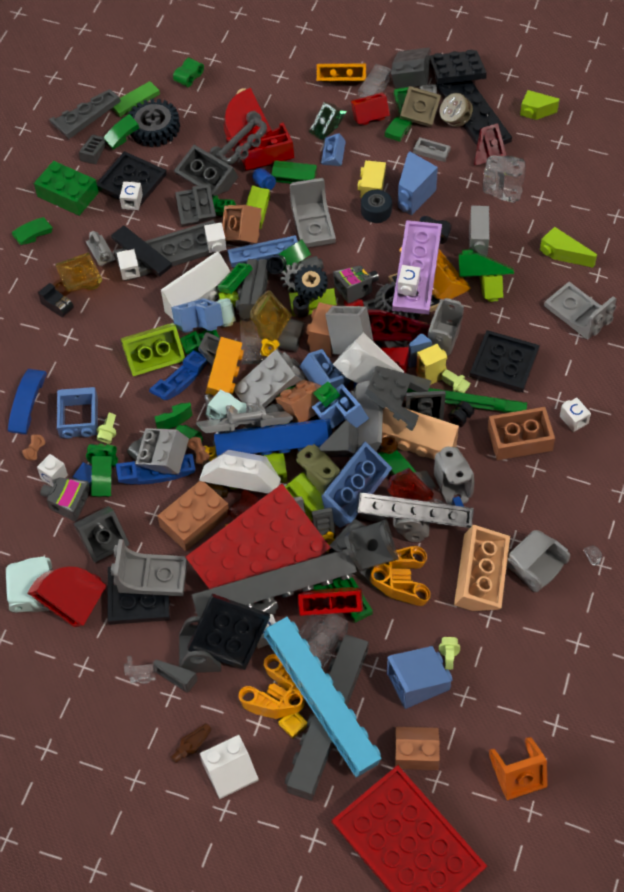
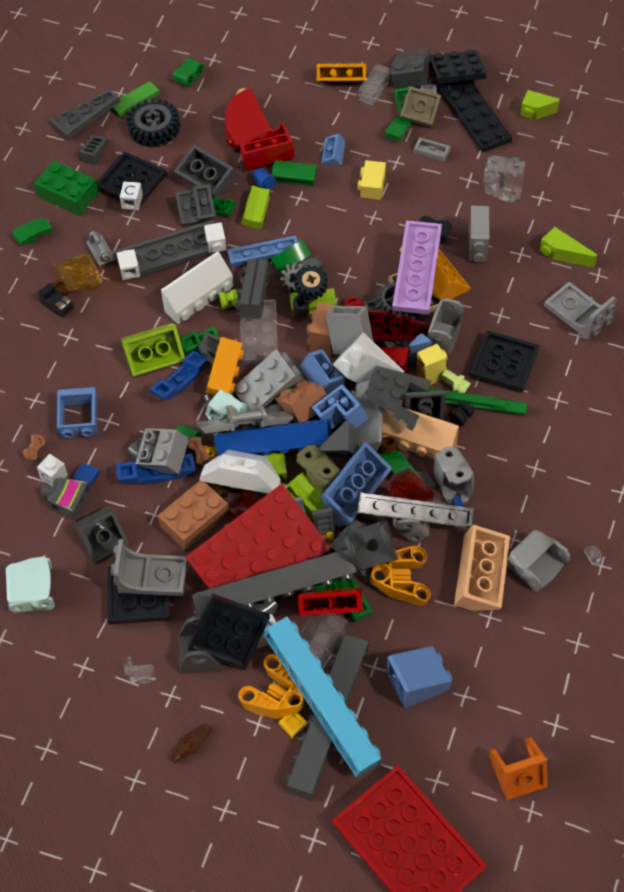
blue slope [8,369,47,435] -> none
red brick [27,566,107,627] -> none
green plate [86,444,118,467] -> none
green slope [91,456,111,496] -> none
yellowish green piece [96,412,116,444] -> none
green slope [104,114,139,149] -> none
black tile [111,225,172,277] -> none
dark grey slope [153,659,197,693] -> none
green slope [154,402,193,429] -> none
medium blue brick [171,298,224,332] -> none
white slope [200,735,259,799] -> none
dark grey bar [210,111,267,165] -> none
light aqua brick [216,299,236,327] -> none
green tile [217,263,253,294] -> none
nougat slope [222,205,261,244] -> none
clear yellow slope [250,290,292,341] -> none
yellow plate [260,338,280,357] -> none
black wheel [266,254,287,274] -> none
dark grey axle [278,318,305,352] -> none
light grey bracket [290,178,336,247] -> none
clear green slope [309,102,346,140] -> none
green plate [313,382,340,407] -> none
dark grey torso [333,266,379,303] -> none
red brick [351,93,390,125] -> none
black wheel [361,189,392,223] -> none
nougat slope [395,727,440,770] -> none
medium blue slope [398,151,438,216] -> none
white brick [398,265,420,296] -> none
yellowish green piece [439,637,460,670] -> none
dark tan head [440,93,473,127] -> none
green slope [459,249,514,277] -> none
dark red wing [474,123,507,166] -> none
lime slope [479,275,503,302] -> none
nougat brick [487,407,555,460] -> none
white brick [560,398,591,432] -> none

